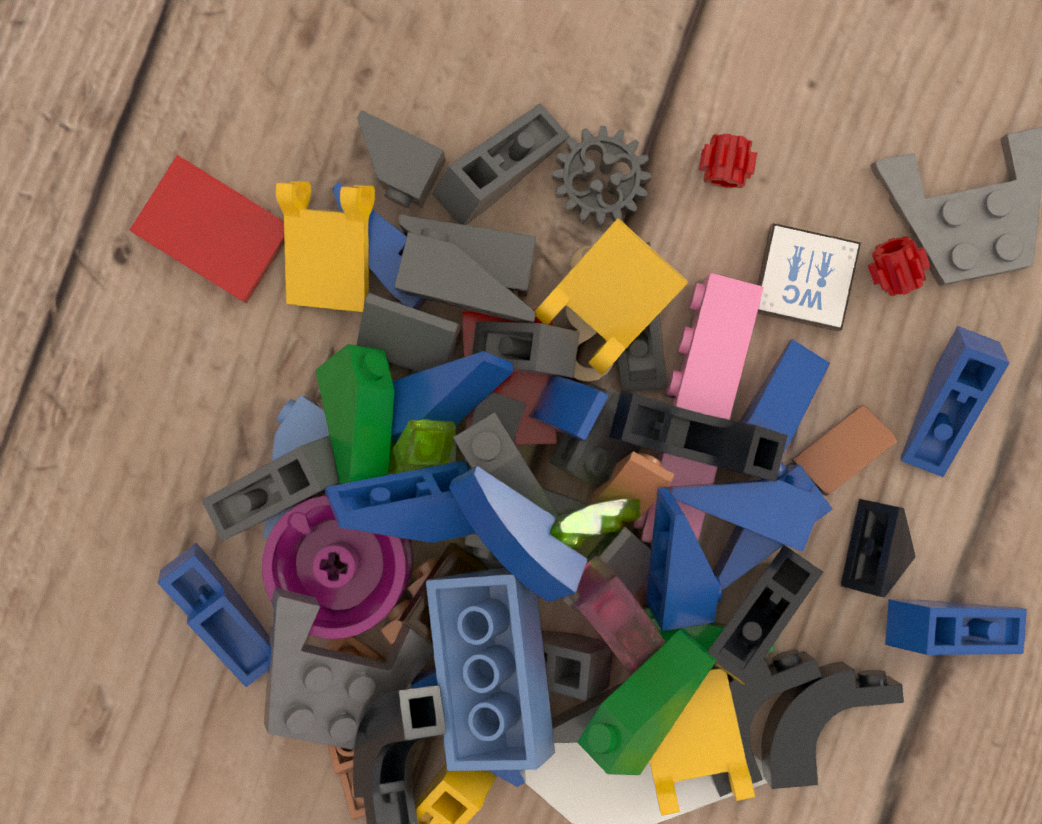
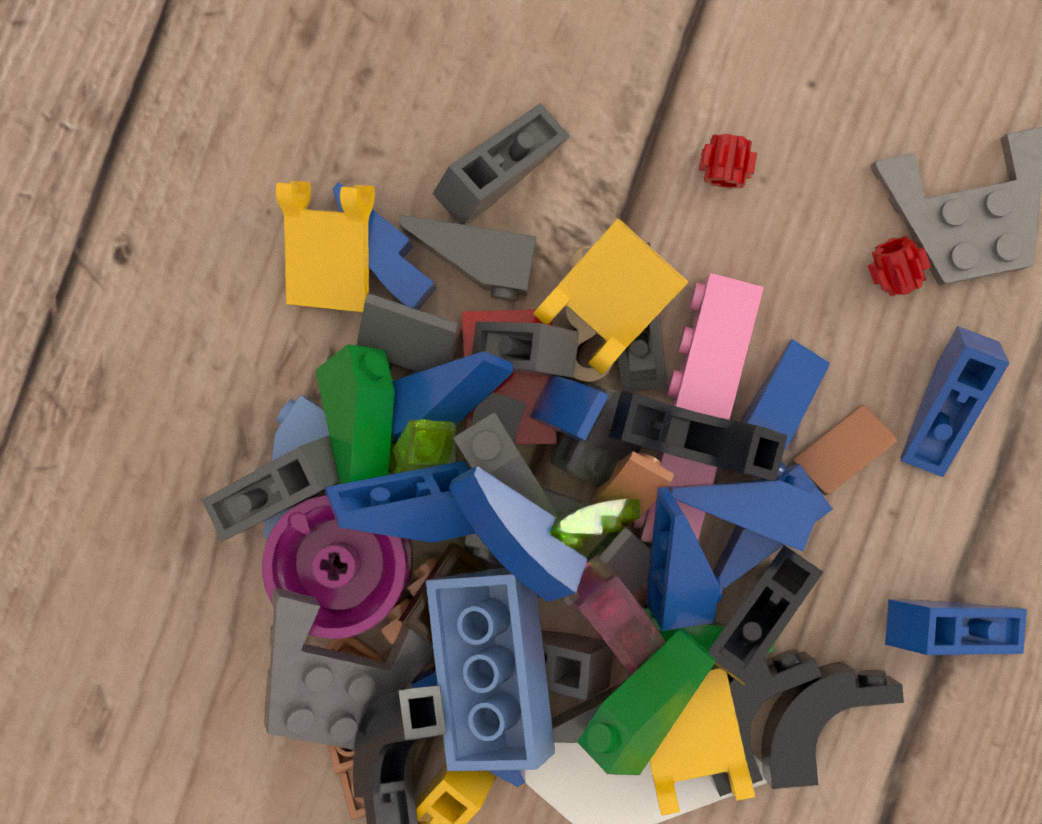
red tile [129,155,285,303] -> none
blue slope [157,543,271,687] -> none
dark grey slope [357,110,446,208] -> none
dark grey slope [394,228,536,323] -> none
dark grey gear [552,126,651,227] -> none
white tile [757,223,861,331] -> none
black slope [840,499,916,598] -> none

